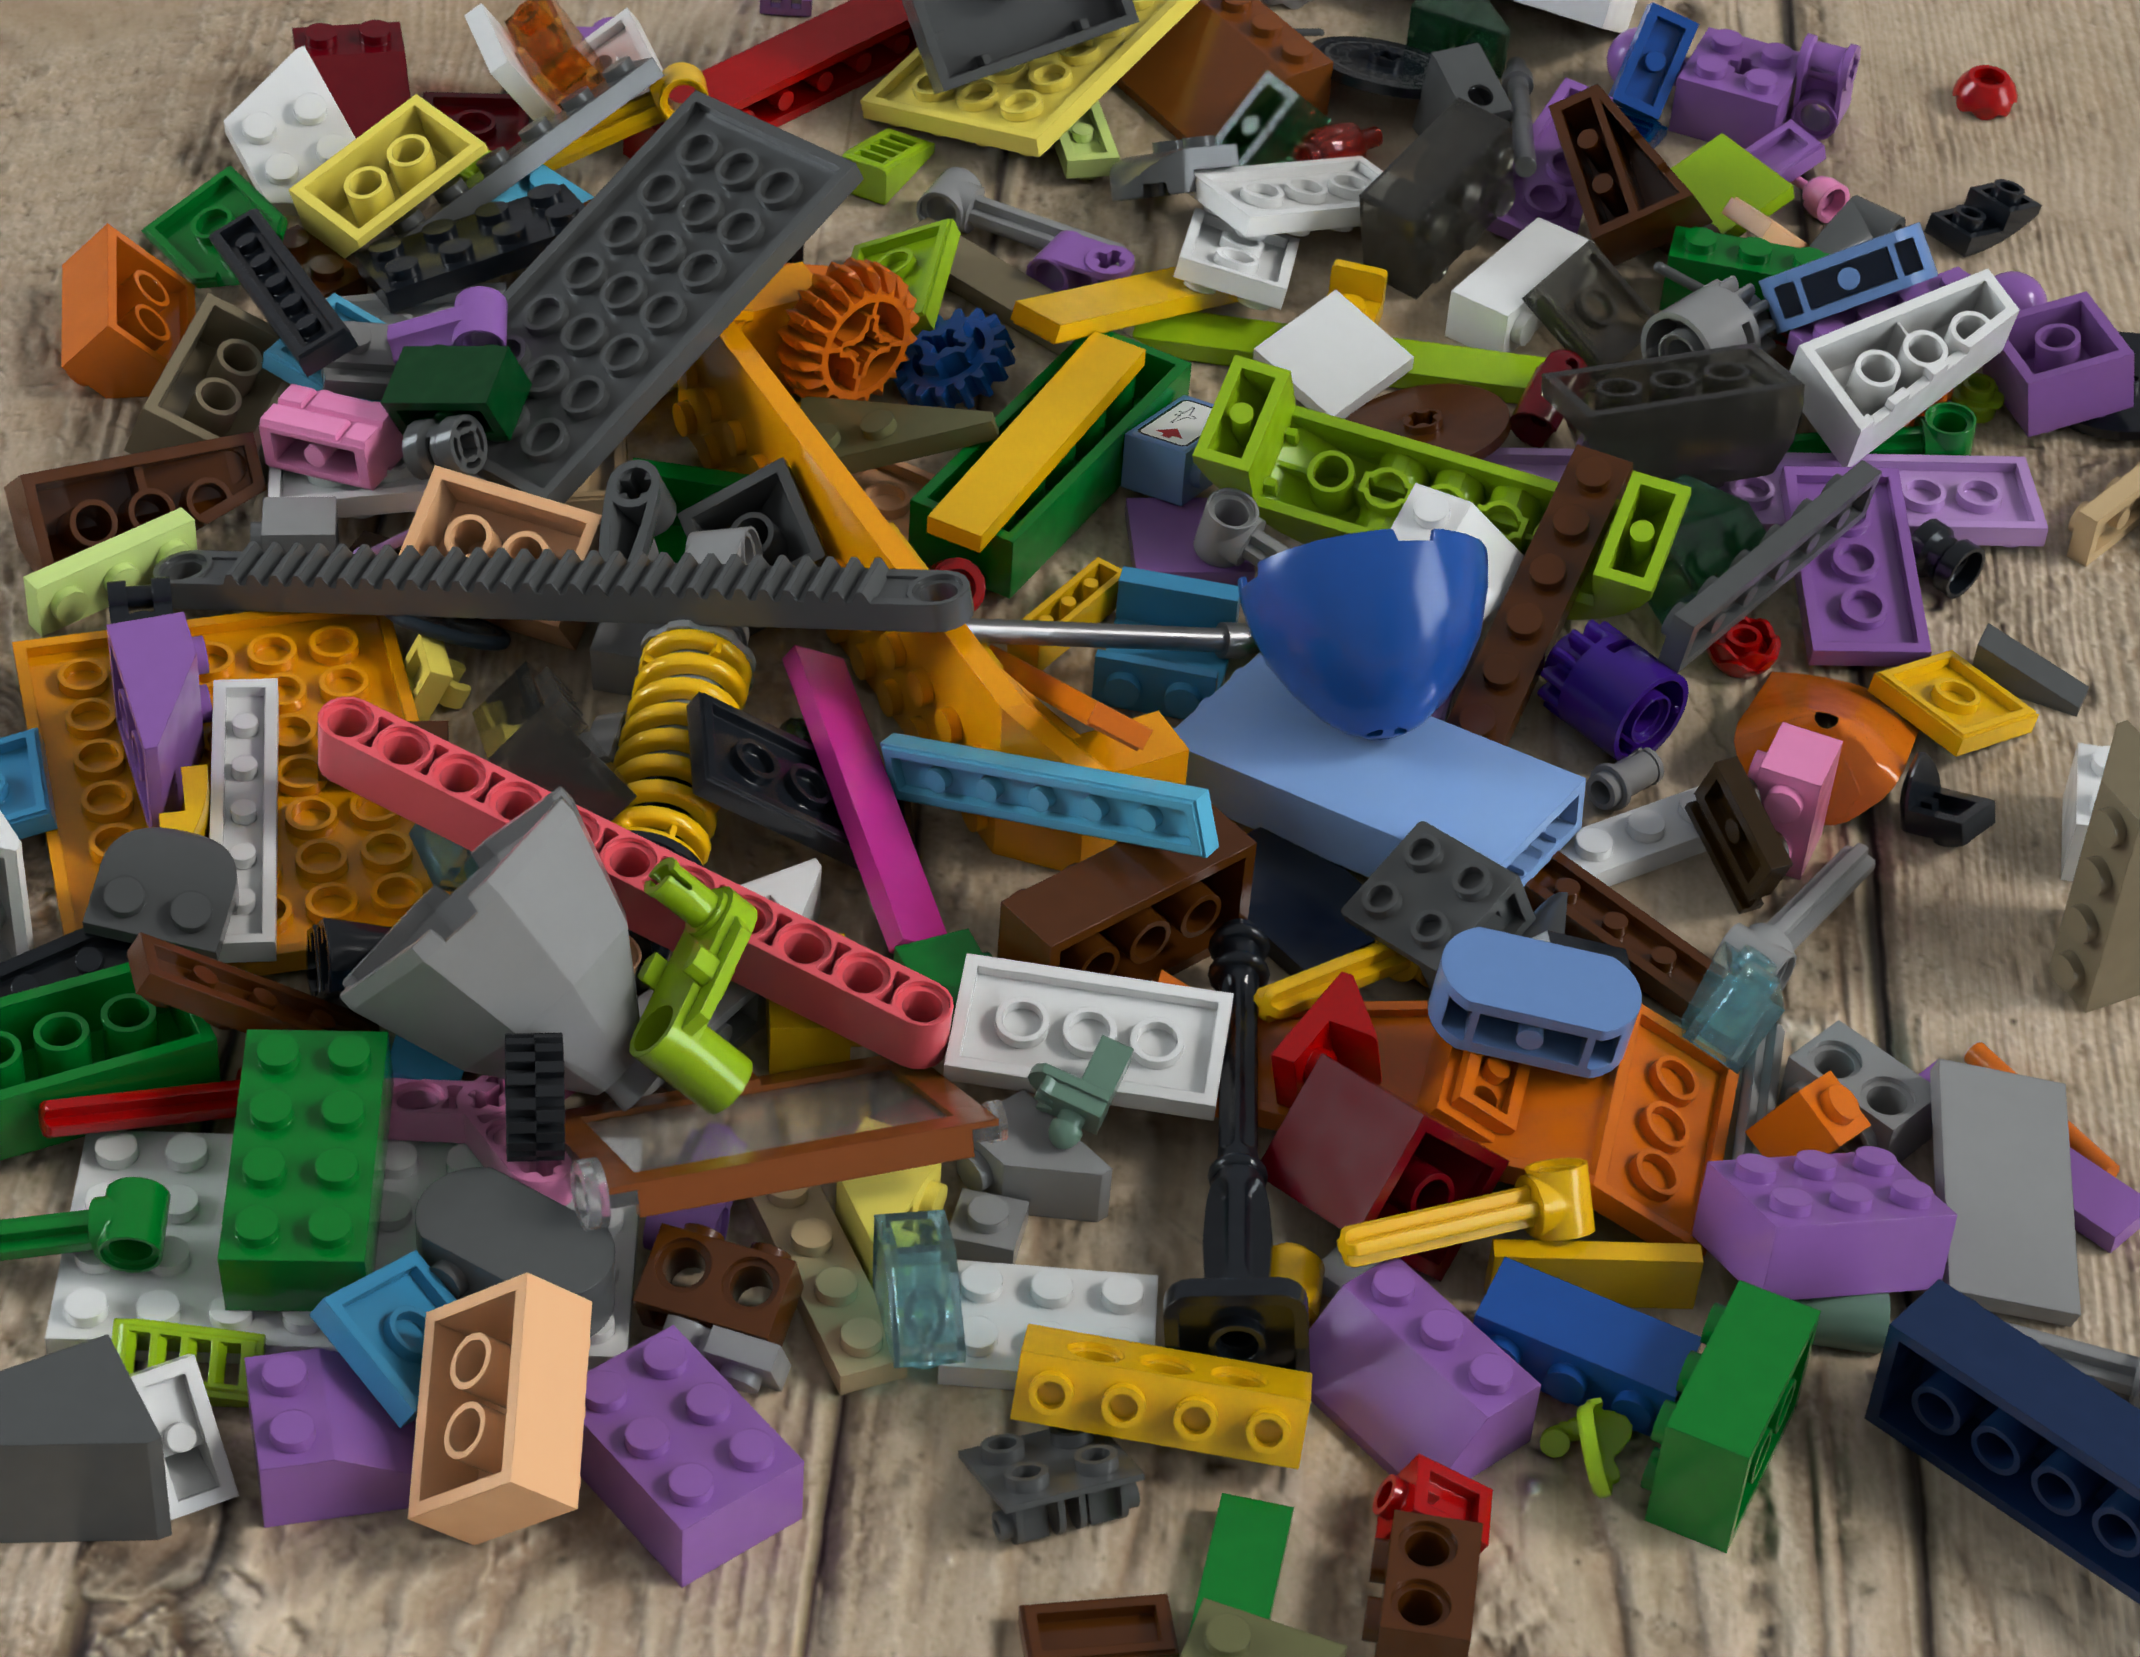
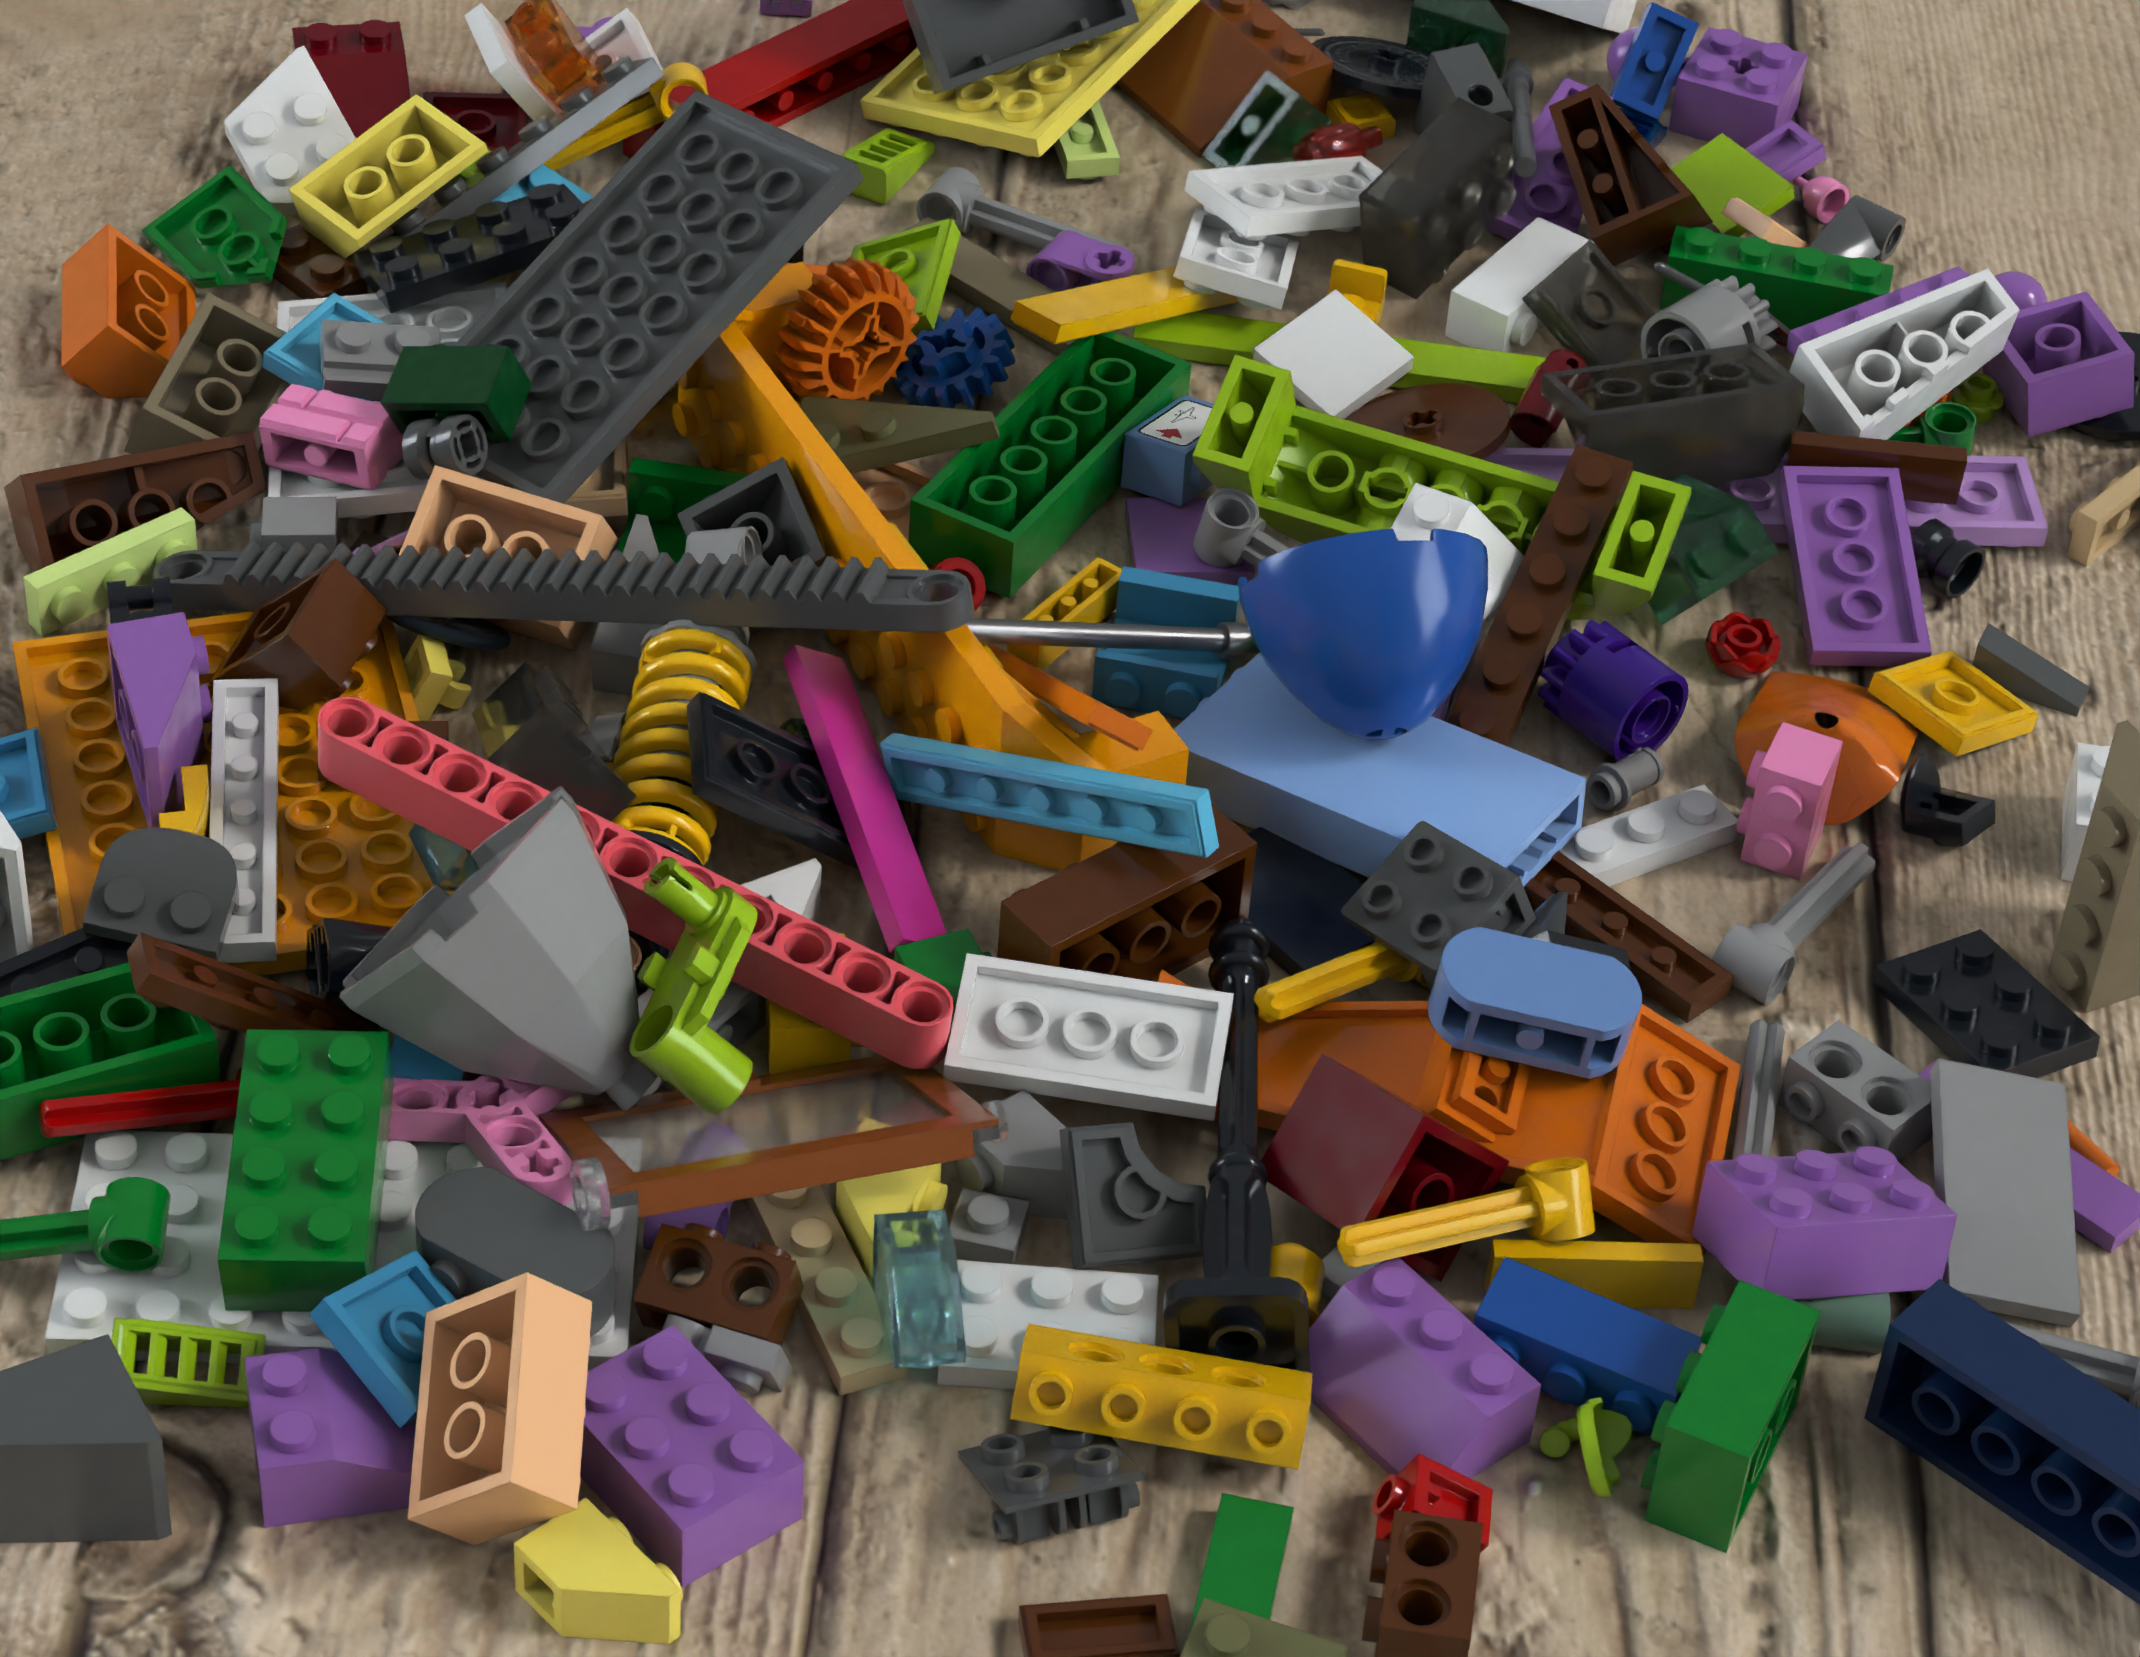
white slope [129,1354,239,1520] -> none
black tile [208,208,358,377] -> none
medium lavender piece [387,286,508,365] -> none
black tyre [505,1033,565,1162] -> none
dark grey piece [598,459,677,562] -> none
yellow tile [927,331,1146,553] -> none
sand green piece [1028,1035,1134,1150] -> none
dark grey slope [1110,135,1239,201] -> none
red slope [1271,971,1382,1108] -> none
dark grey plate [1658,460,1882,673] -> none
clear light blue slope [1681,941,1785,1074] -> none
dark brown plate [1684,756,1793,914] -> none
orange brick [1745,1070,1871,1157] -> none
medium blue brick [1758,222,1938,334] -> none
medium lavender piece [1791,33,1861,141] -> none
black slope [1924,179,2042,257] -> none
red plate [1952,65,2018,120] -> none
none -> reddish brown slope [209,558,387,711]
none -> light yellow slope [514,1498,683,1644]
none -> dark grey tile [1059,1122,1207,1269]
none -> yellow tile [1325,93,1396,145]
none -> reddish brown tile [1784,430,1967,505]
none -> black plate [1873,929,2100,1078]

